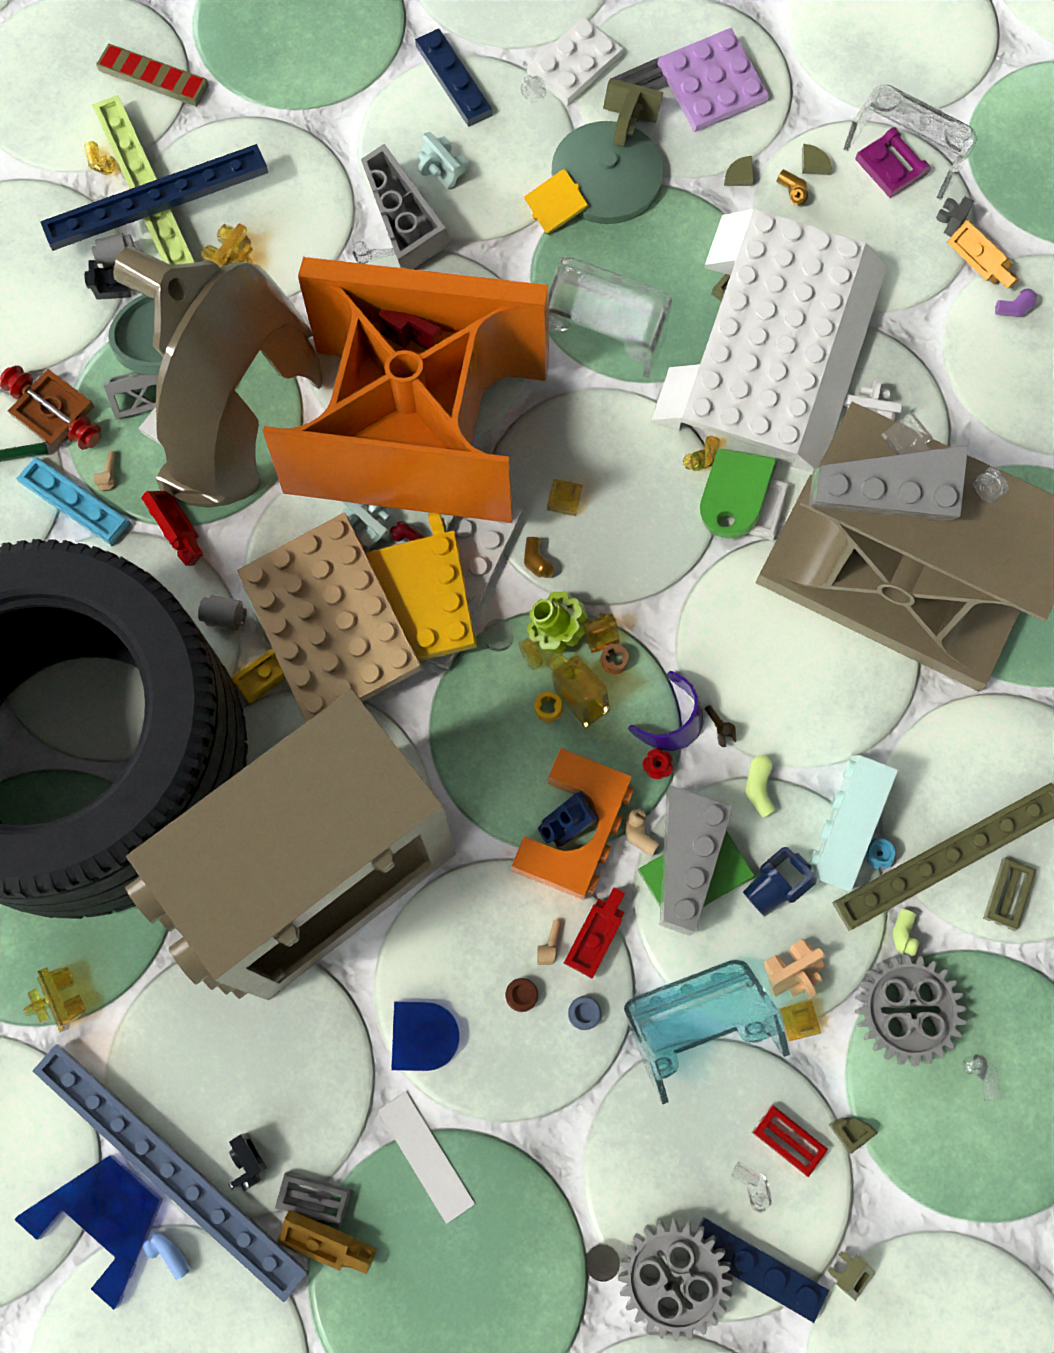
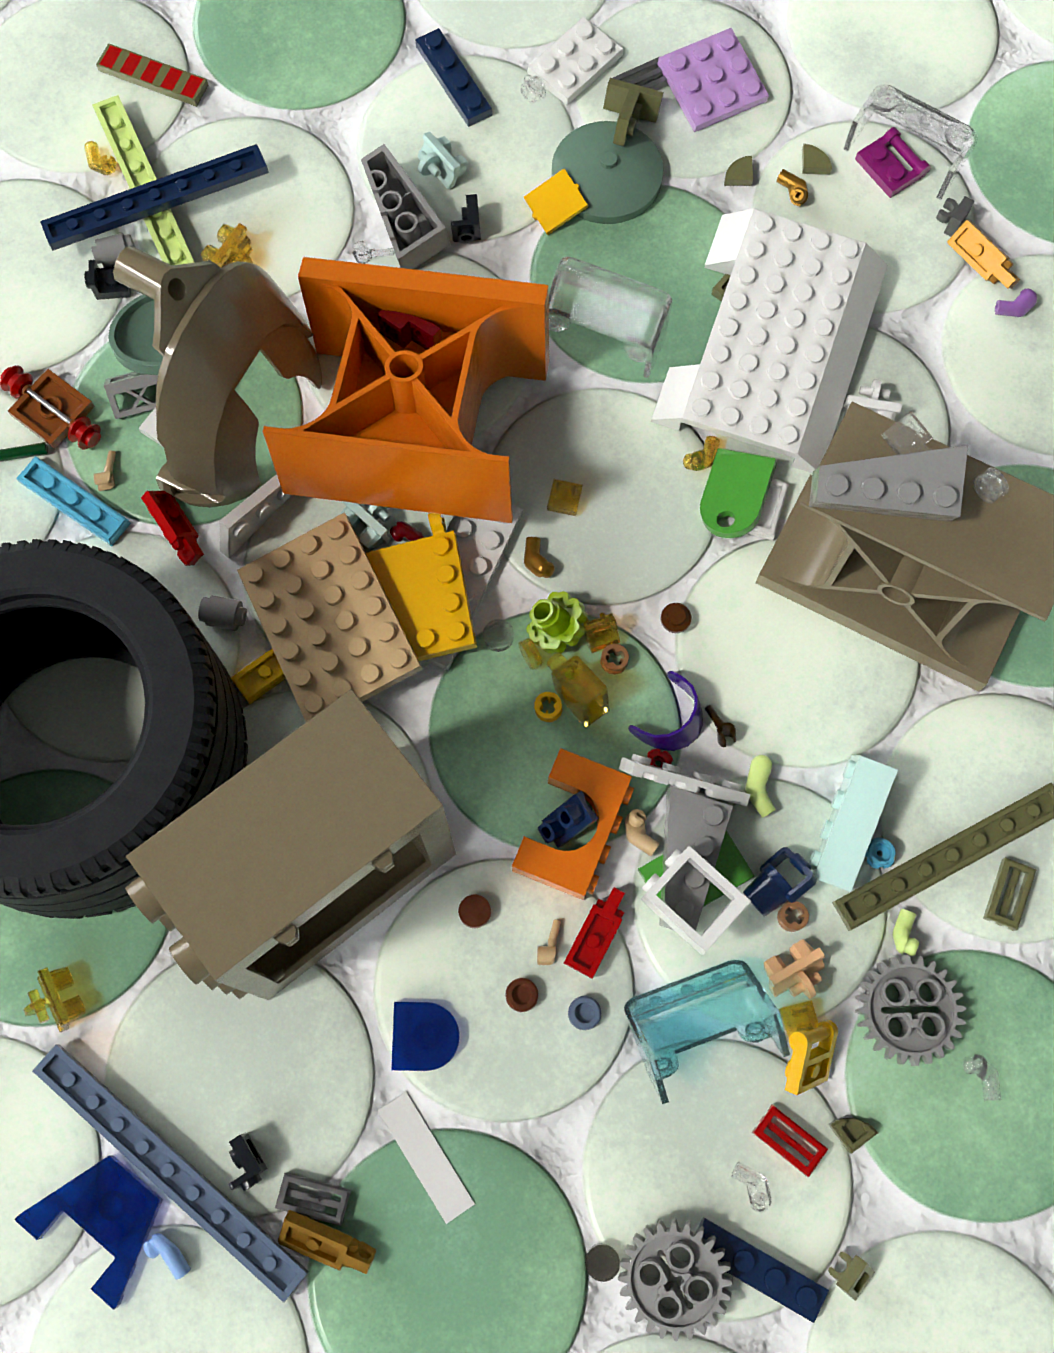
none -> white wing [219,474,292,559]
none -> black bracket [451,194,481,243]
none -> copper tile [458,894,491,928]
none -> white wing [619,754,750,807]
none -> white window [641,846,751,955]
none -> reddish brown plate [660,603,692,633]
none -> medium nougat bush [777,901,809,932]
none -> yellow plate [785,1020,838,1095]

